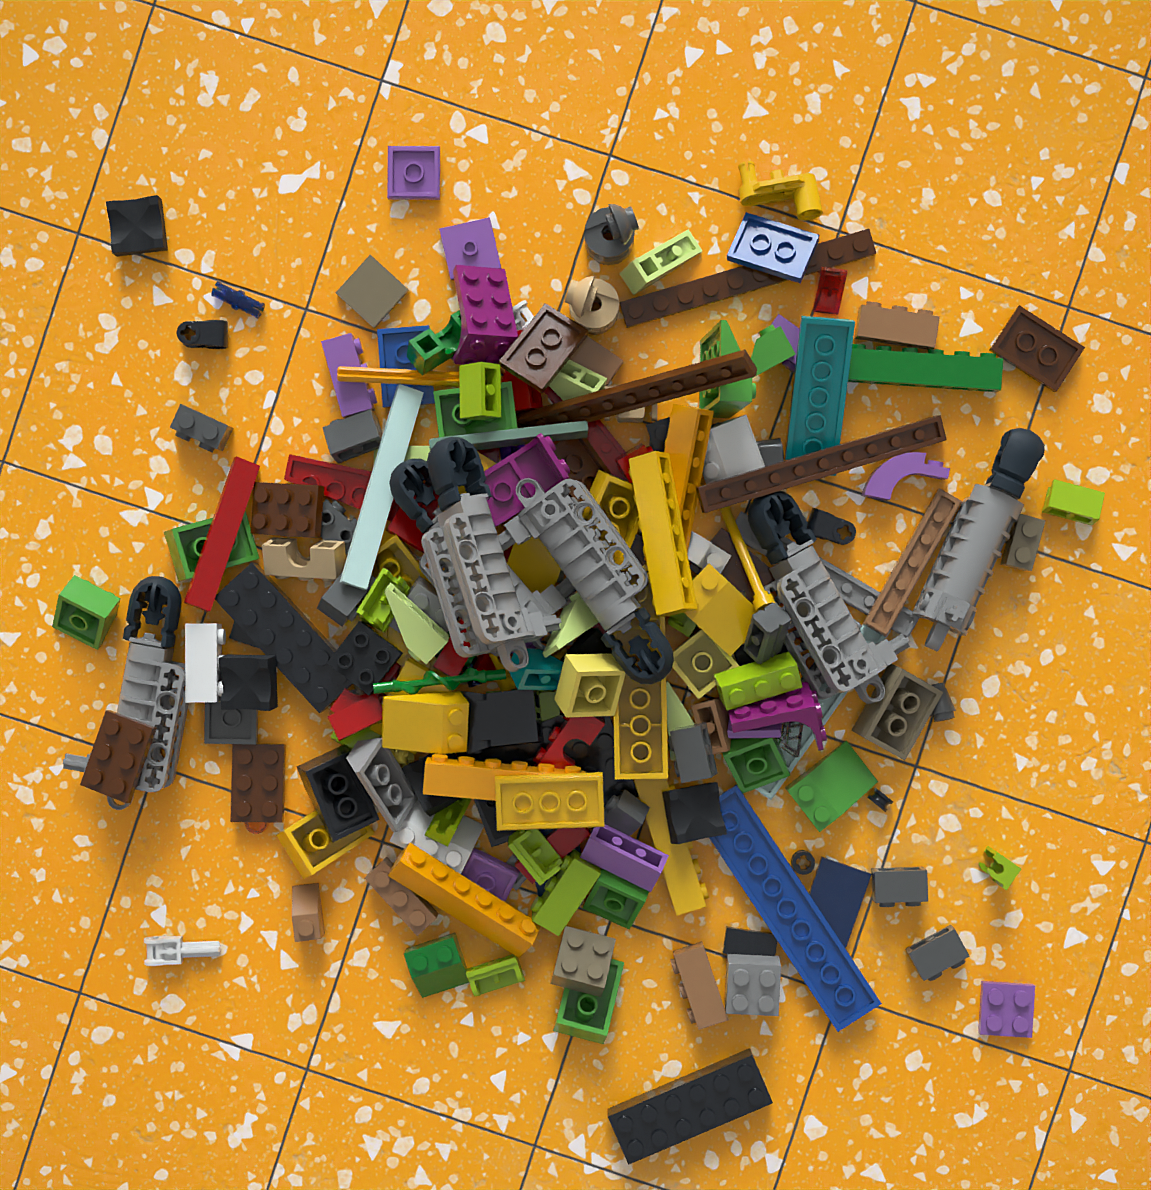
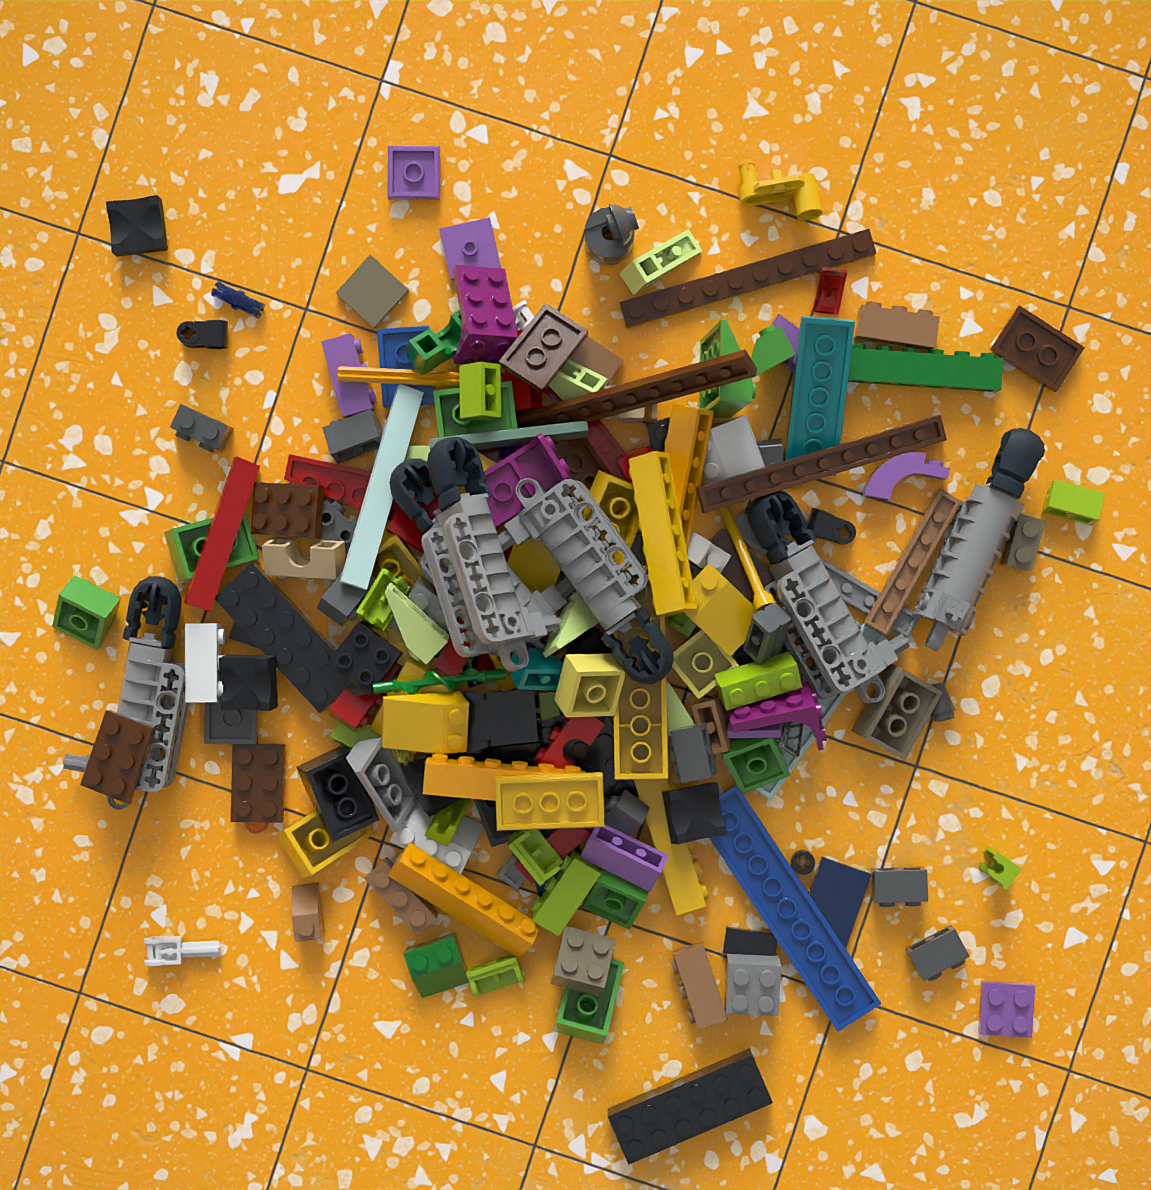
red tile [327,694,383,741] -> none
medium lavender plate [461,848,520,902] -> none
tan cylinder [565,276,619,335] -> none
plate [727,212,819,284] -> none
bright green slope [785,741,878,832] -> none
black bush [867,787,894,812] -> none

